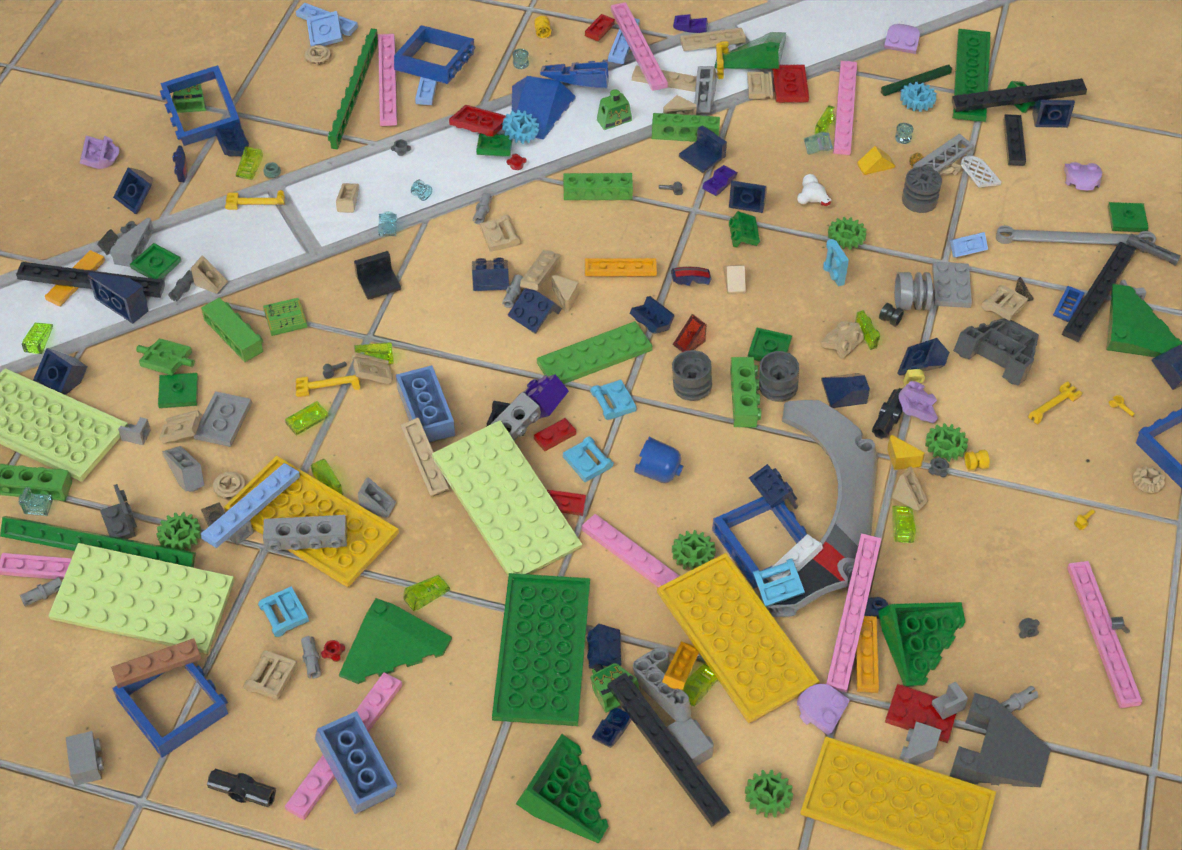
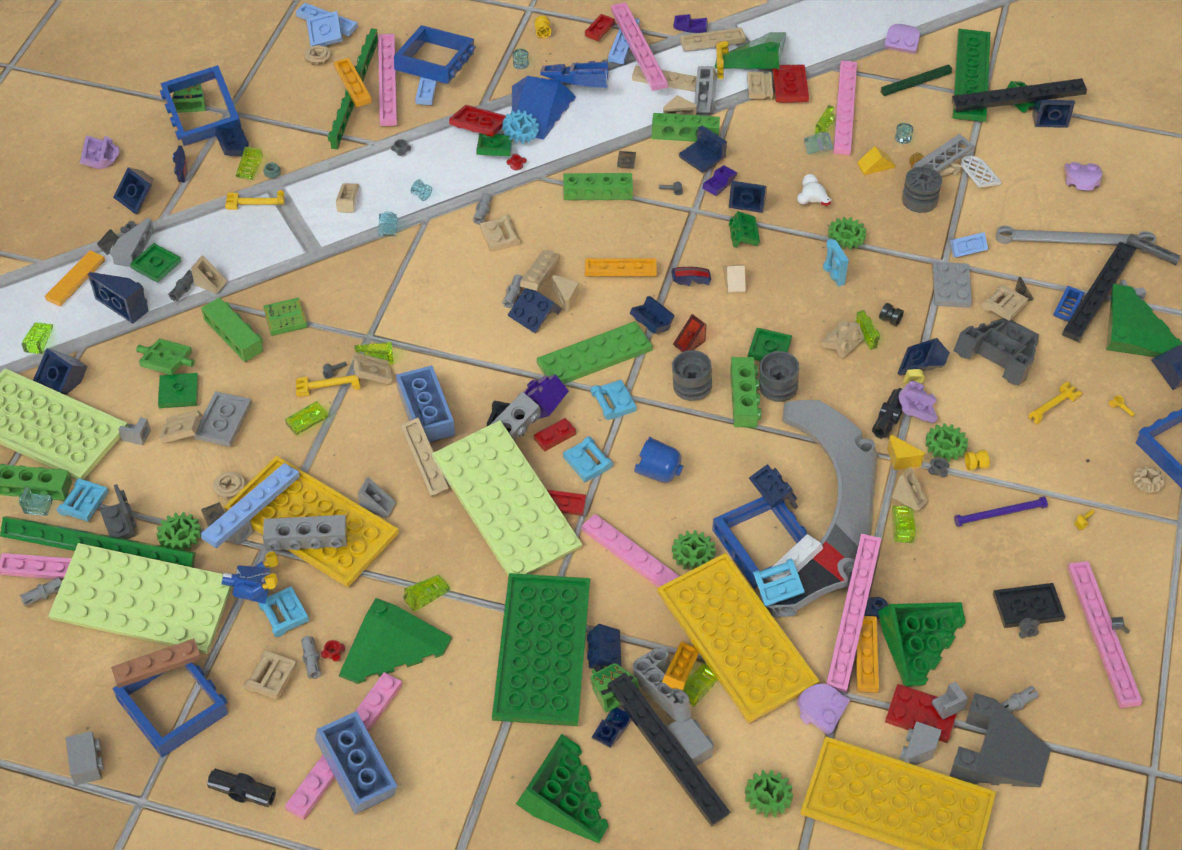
black plate [16,262,165,298] -> none
light grey slope [162,446,204,492] -> none
clear neon green slope [311,459,343,495] -> none
black bracket [354,251,401,300] -> none
dark blue bracket [472,257,509,291] -> none
bright green torso [597,89,632,130] -> none
dark blue slope [821,373,870,408] -> none
light grey wheel [894,272,933,310] -> none
medium azure gear [900,82,937,112] -> none
black plate [1003,114,1026,166] -> none
green plate [1108,202,1148,232] -> none
none -> medium azure plate [56,479,108,522]
none -> blue torso [221,551,279,604]
none -> light orange plate [333,58,372,107]
none -> clear smoke plate [617,151,636,169]
none -> dark purple bar [954,496,1048,527]
none -> black tile [993,583,1065,628]

